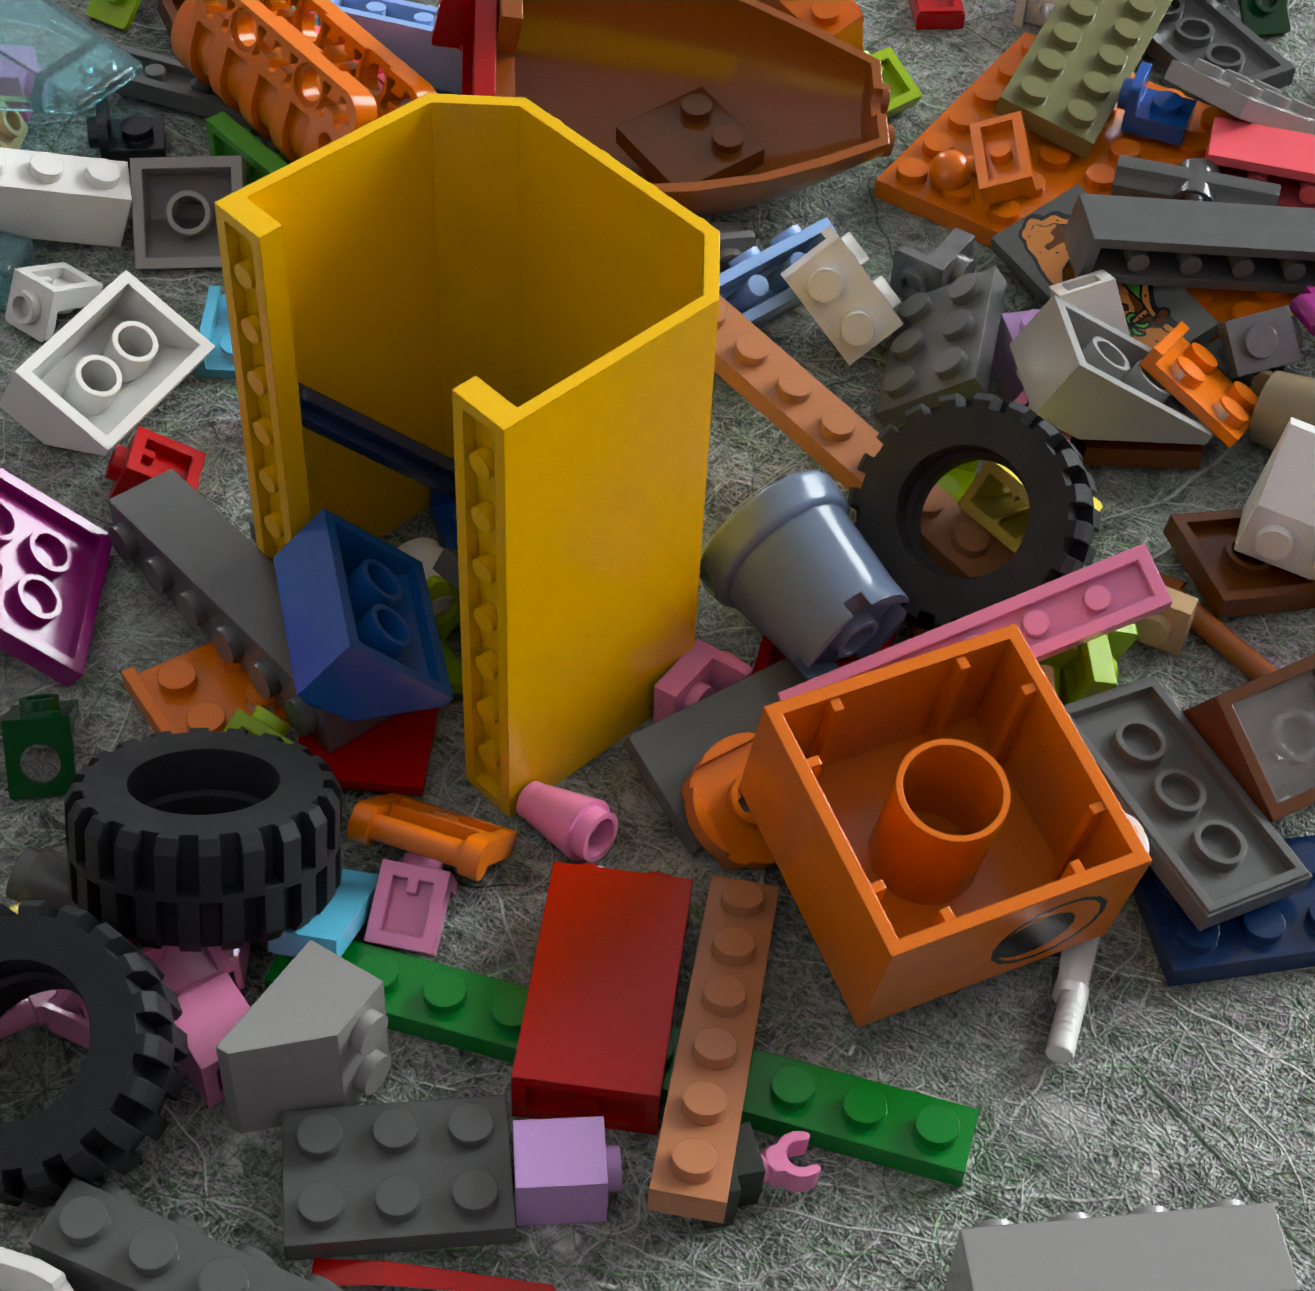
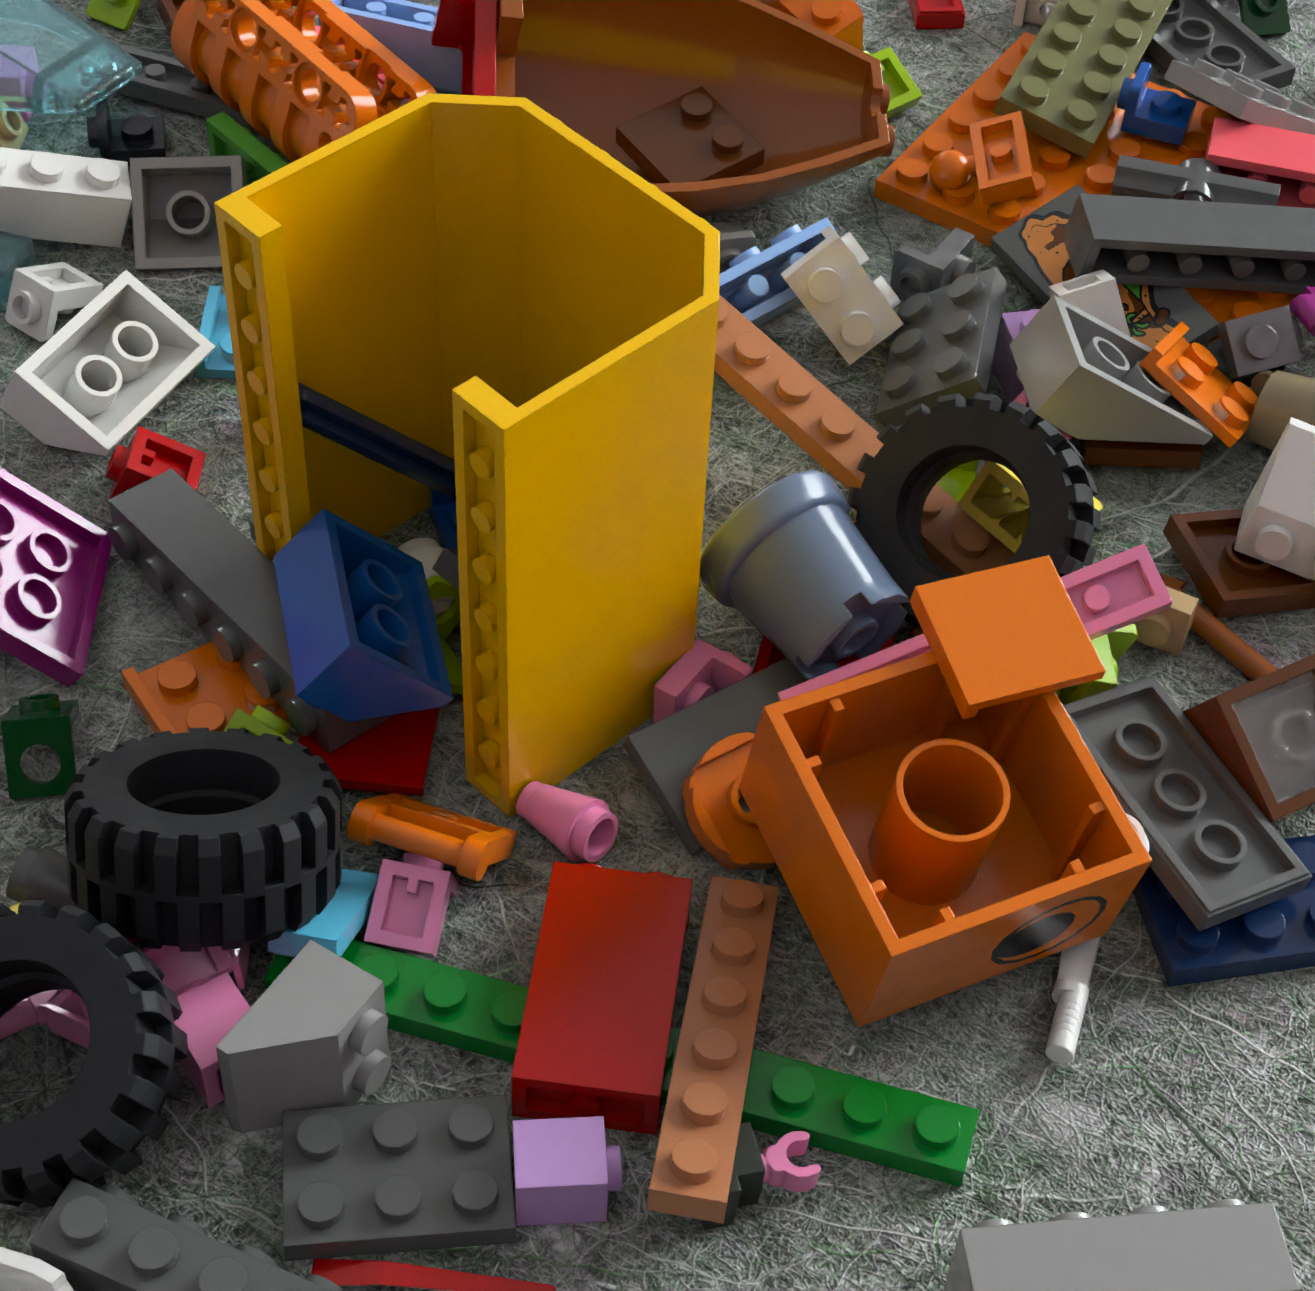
none -> orange piece [909,555,1106,719]

